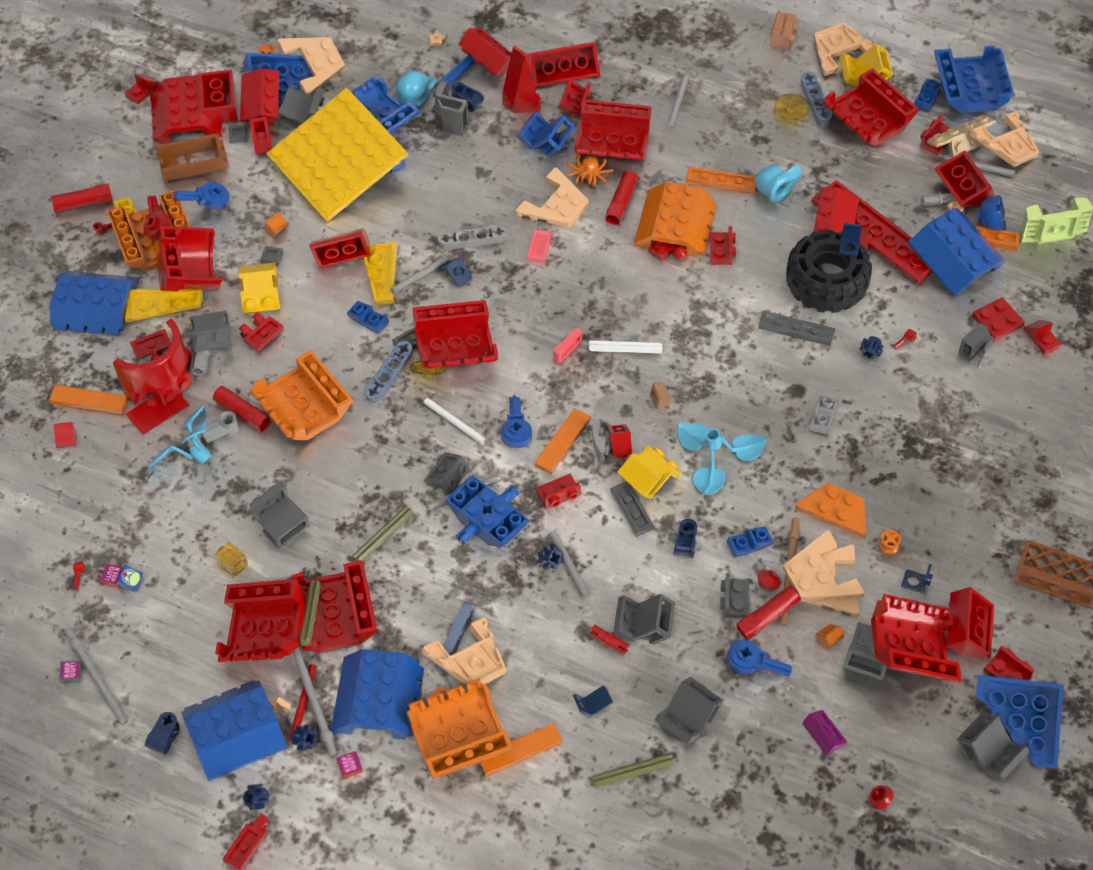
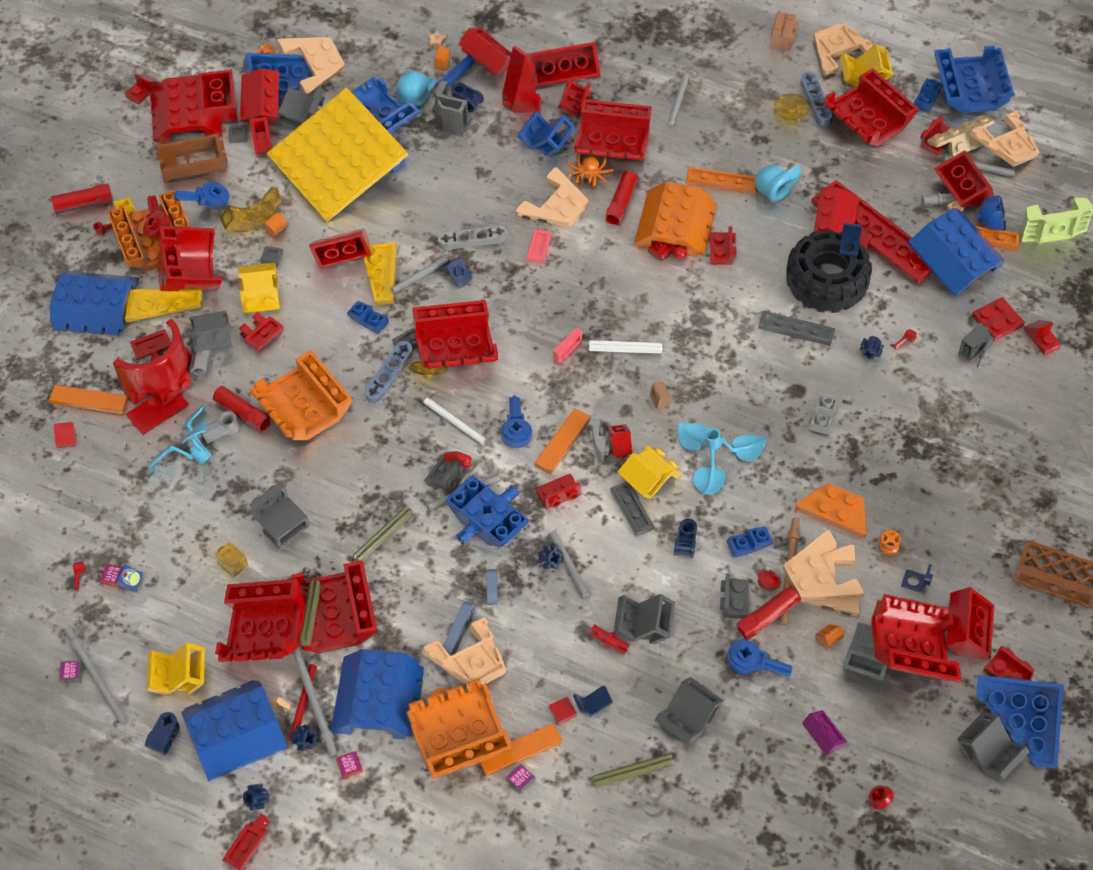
none -> yellow piece [146,642,205,695]
none -> clear yellow arch [220,187,282,232]
none -> orange brick [434,46,451,70]
none -> red arm [444,451,472,467]
none -> sand blue beam [487,569,498,605]
none -> tile [505,763,535,794]
none -> red tile [549,696,577,725]

